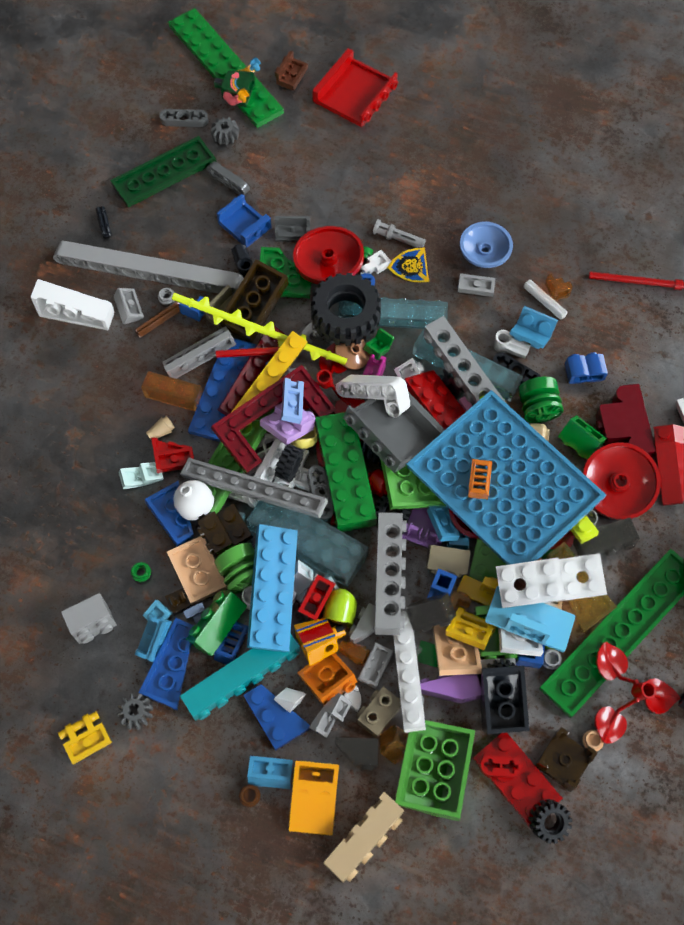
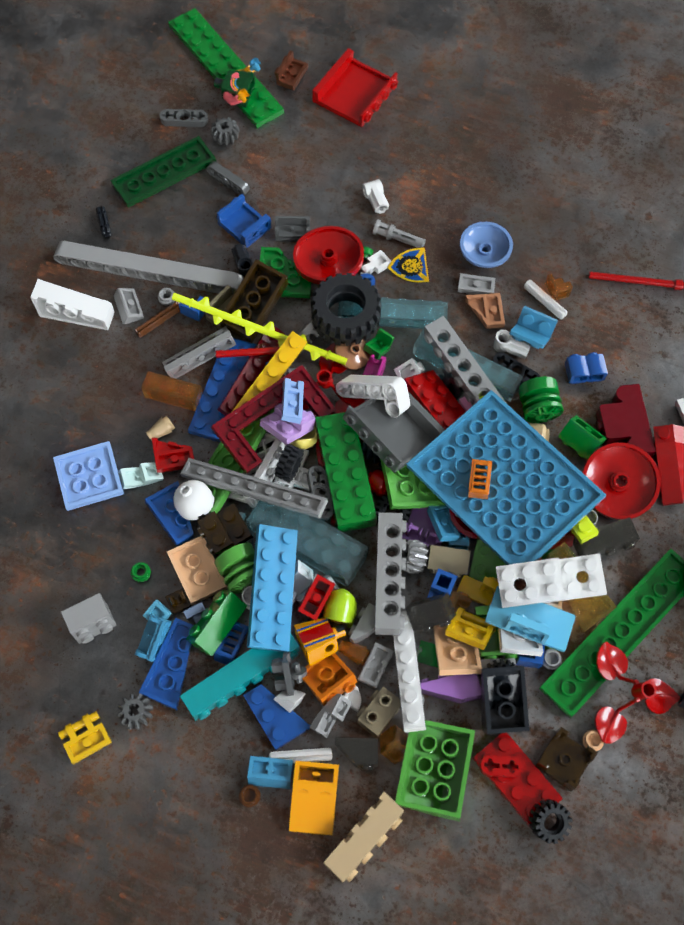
none -> light blue plate [53,441,124,511]
none -> white axle [269,748,332,763]
none -> dark grey hips [271,652,307,696]
none -> white piece [362,179,389,214]
none -> light grey gear [402,539,429,574]
none -> nougat wing [465,293,505,329]

